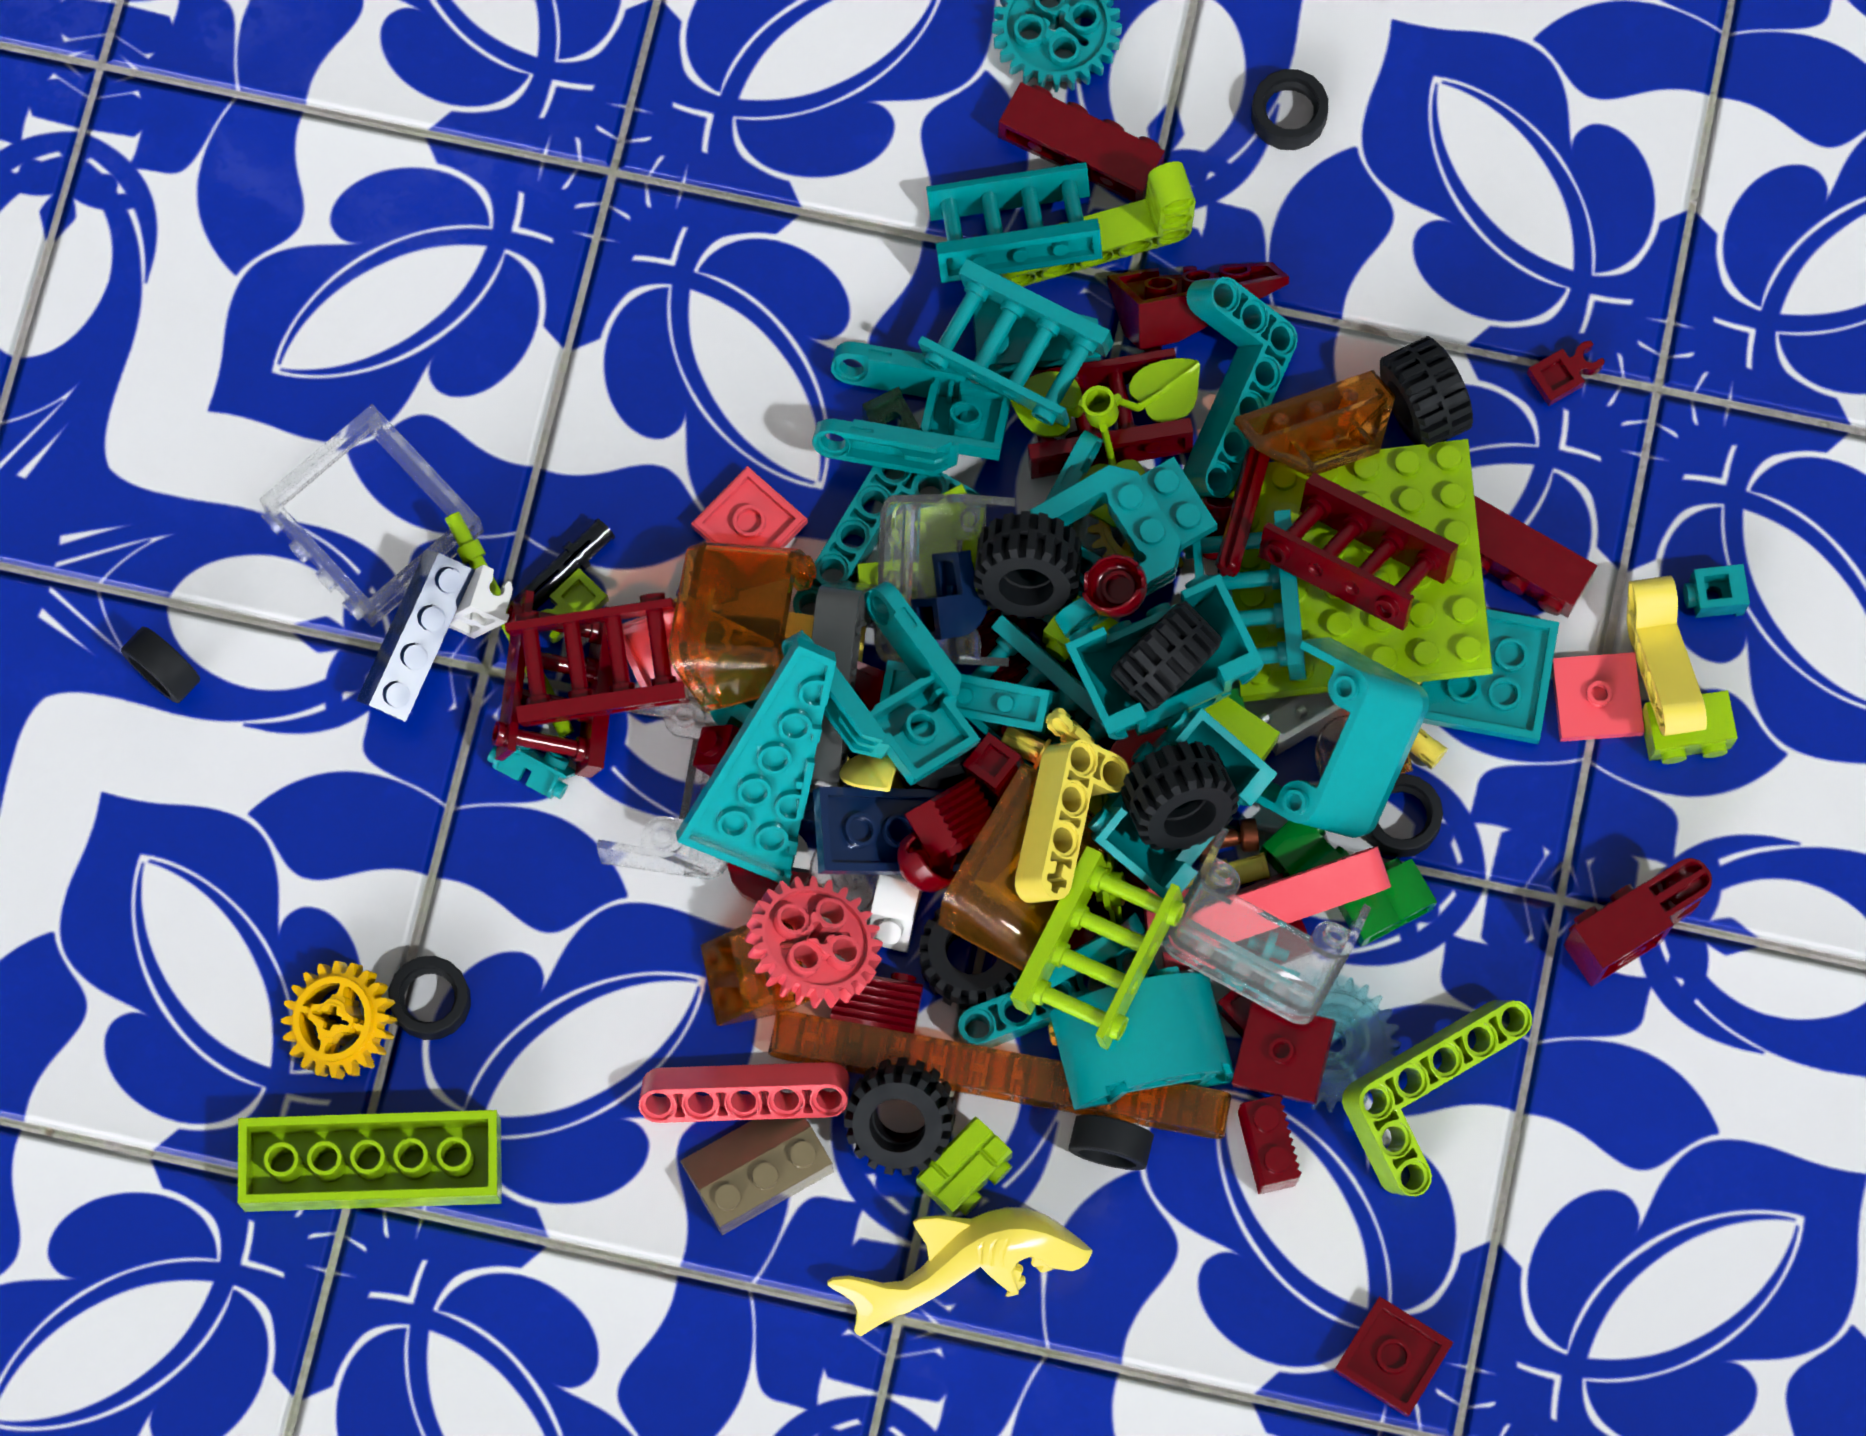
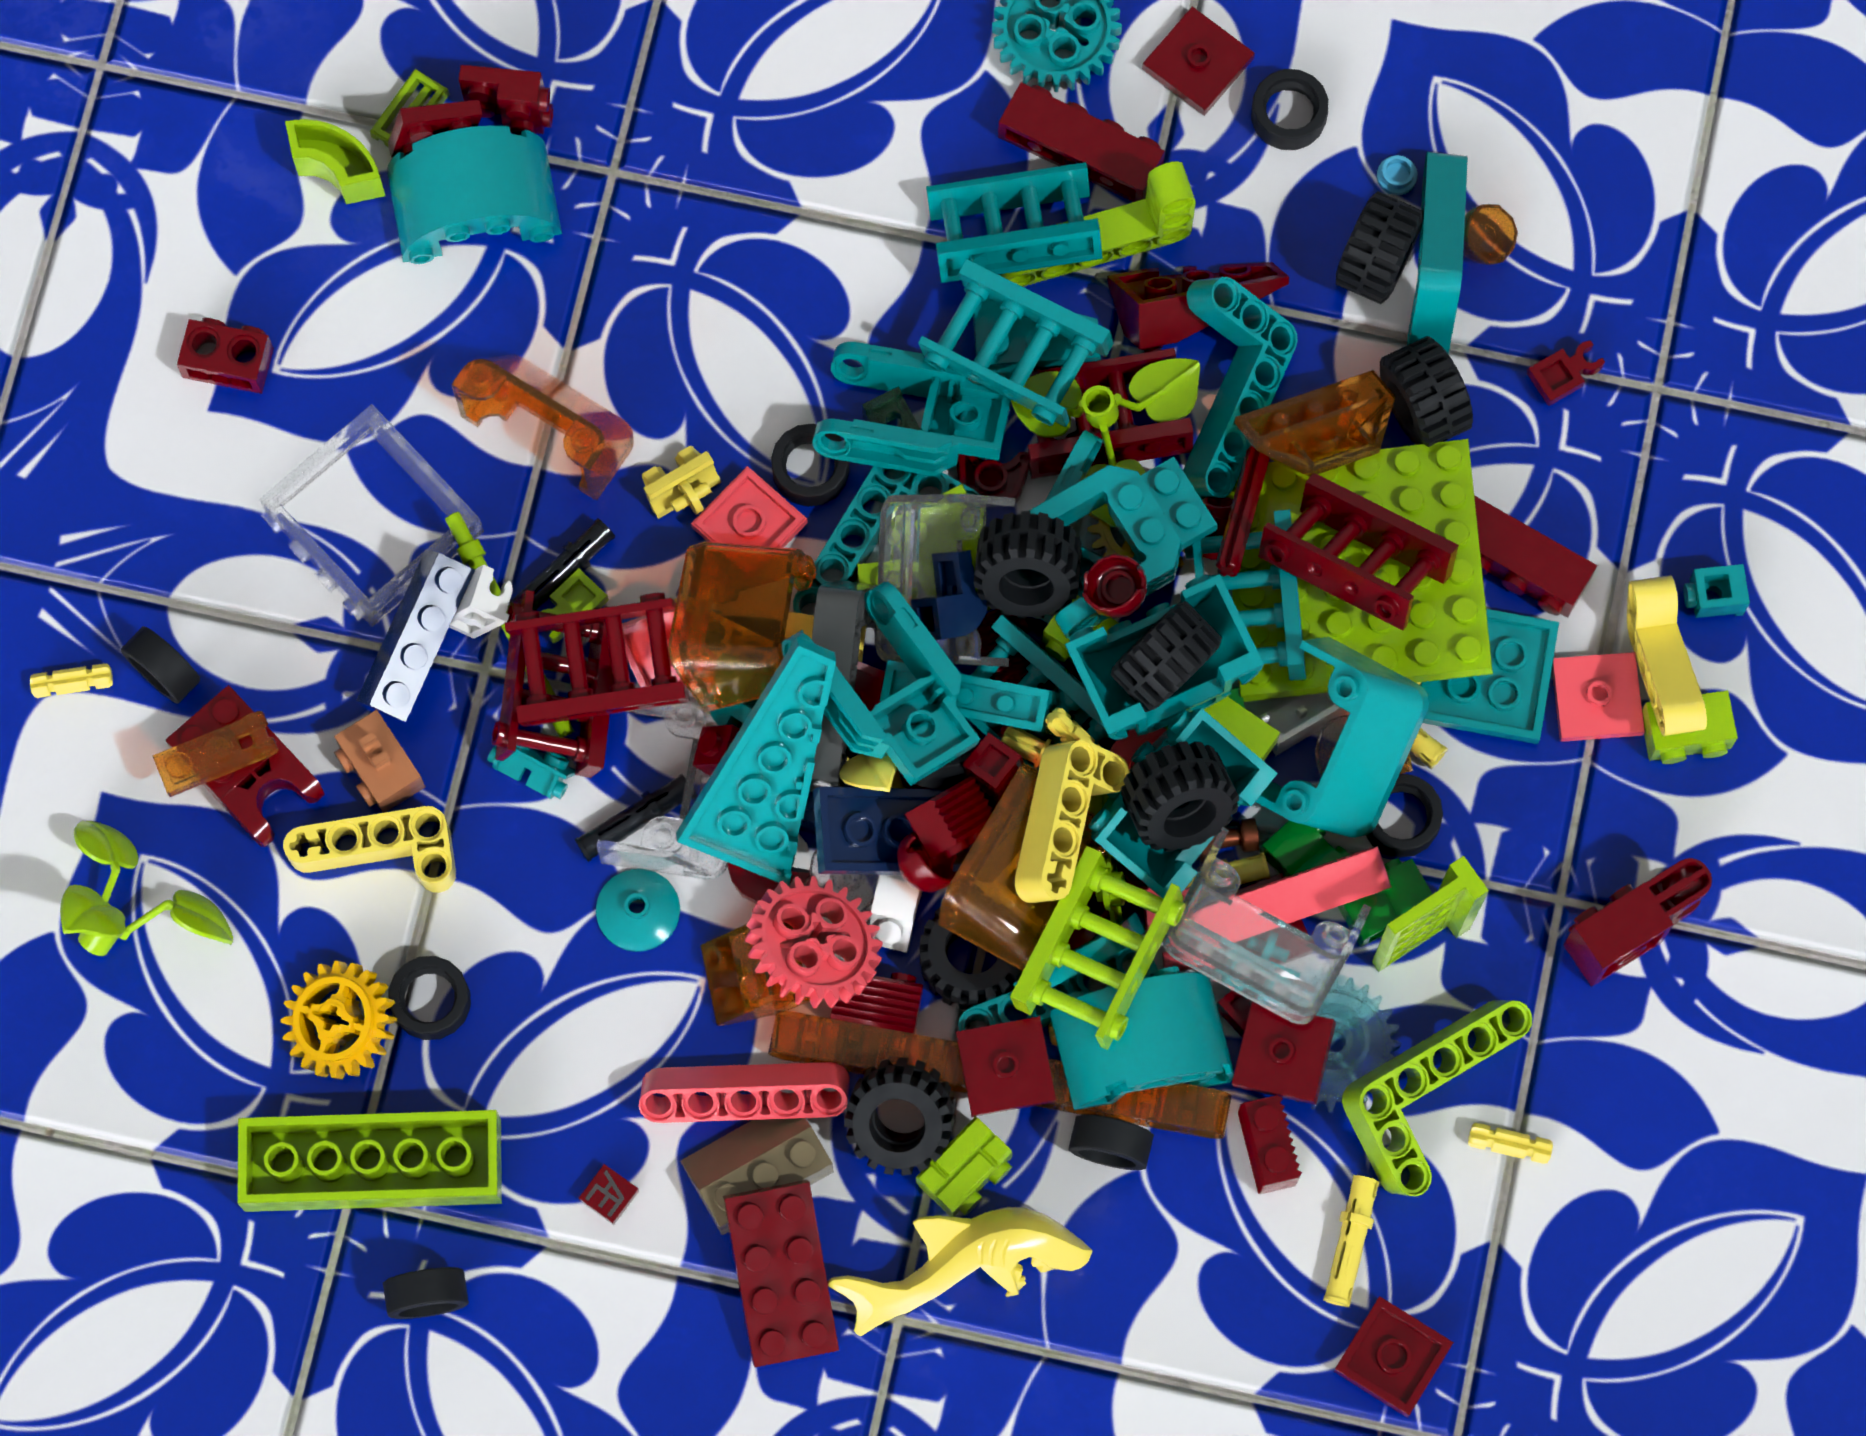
none -> light yellow axle [30,663,113,698]
none -> lime plant [60,820,233,956]
none -> clear orange plate [152,711,279,797]
none -> dark red brick [165,685,325,847]
none -> dark red brick [177,318,274,394]
none -> light yellow beam [283,806,456,893]
none -> lime brick [285,119,386,205]
none -> nougat brick [334,709,425,813]
none -> lime tile [370,69,450,147]
none -> black tyre [383,1267,469,1319]
none -> teal cylinder [387,125,562,264]
none -> dark red plate [388,100,483,158]
none -> clear orange windscreen [451,355,634,501]
none -> dark red plate [459,65,554,136]
none -> black pin [574,774,696,862]
none -> dark red tile [579,1164,639,1225]
none -> teal dish [596,869,680,952]
none -> light yellow hips [642,446,721,519]
none -> dark red plate [723,1180,839,1367]
none -> black tyre [771,424,849,507]
none -> dark red plate [956,1016,1056,1117]
none -> dark red piece [957,451,1029,505]
none -> dark red plate [1142,6,1255,116]
none -> light yellow pin [1323,1175,1380,1307]
none -> black tyre [1336,191,1423,304]
none -> lime fence [1372,856,1489,972]
none -> medium azure plate [1377,155,1418,195]
none -> teal beam [1407,152,1468,354]
none -> clear orange hair [1463,204,1518,265]
none -> light yellow axle [1468,1123,1553,1164]

